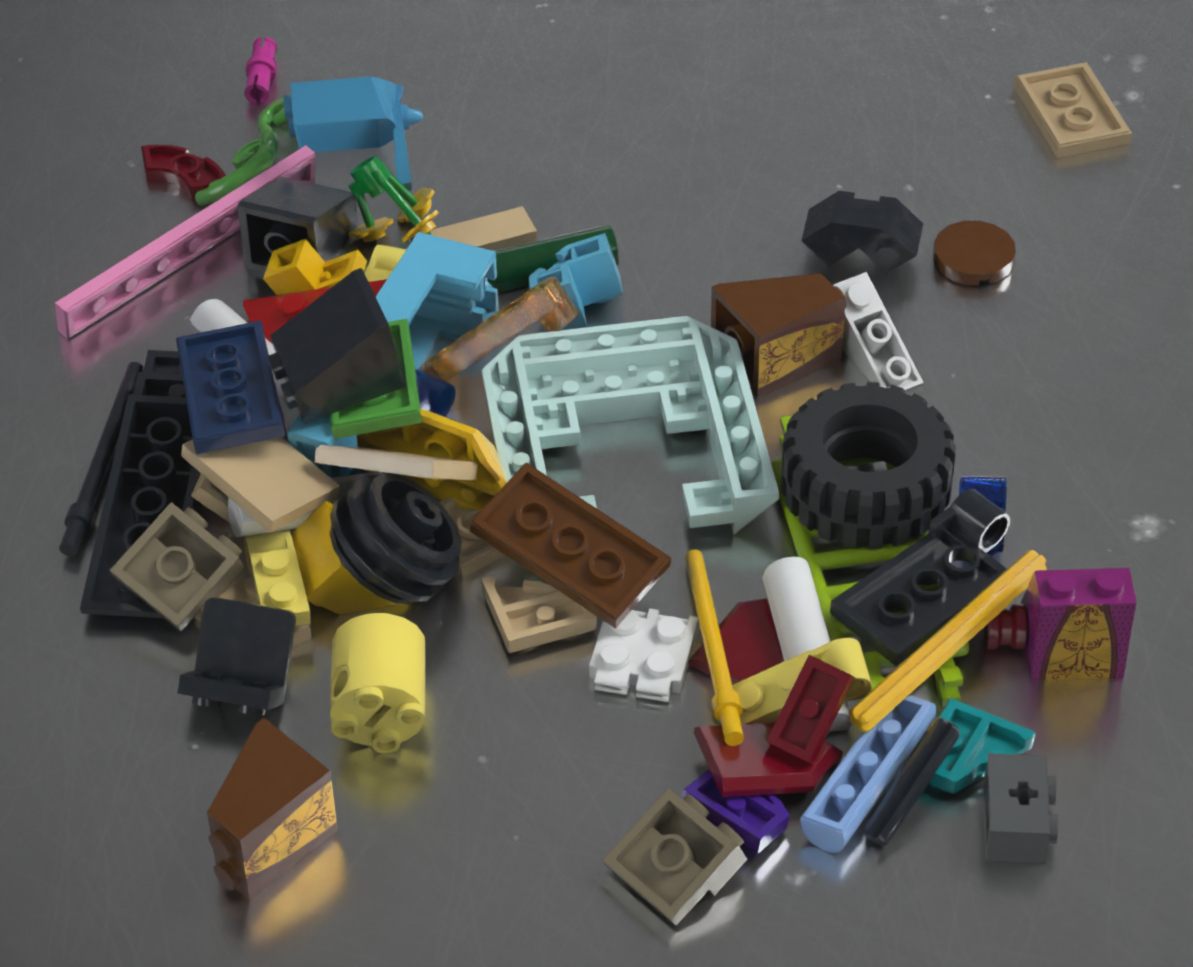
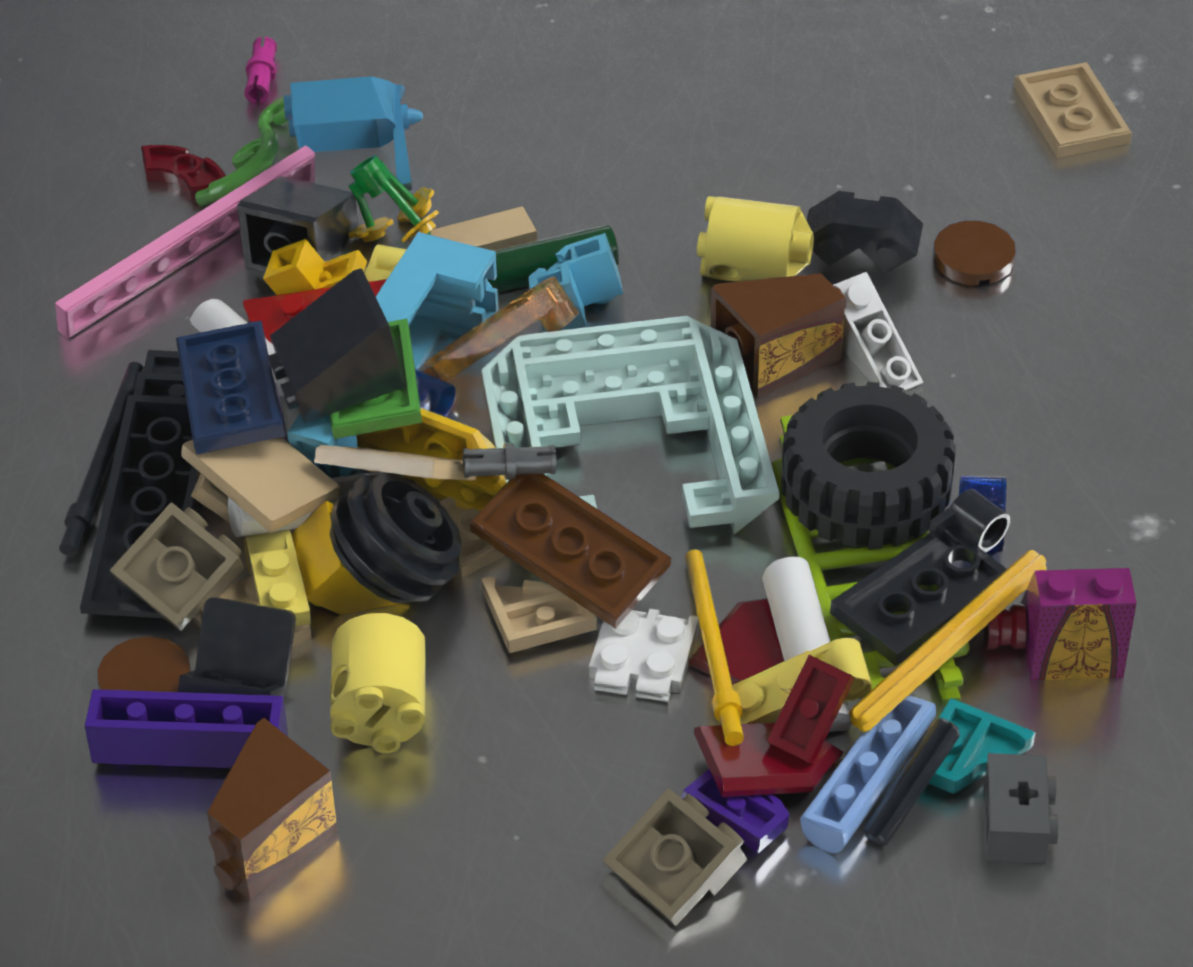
none -> dark purple brick [84,689,288,768]
none -> reddish brown tile [97,636,191,692]
none -> dark grey pin [462,443,556,480]
none -> light yellow cylinder [697,196,814,282]

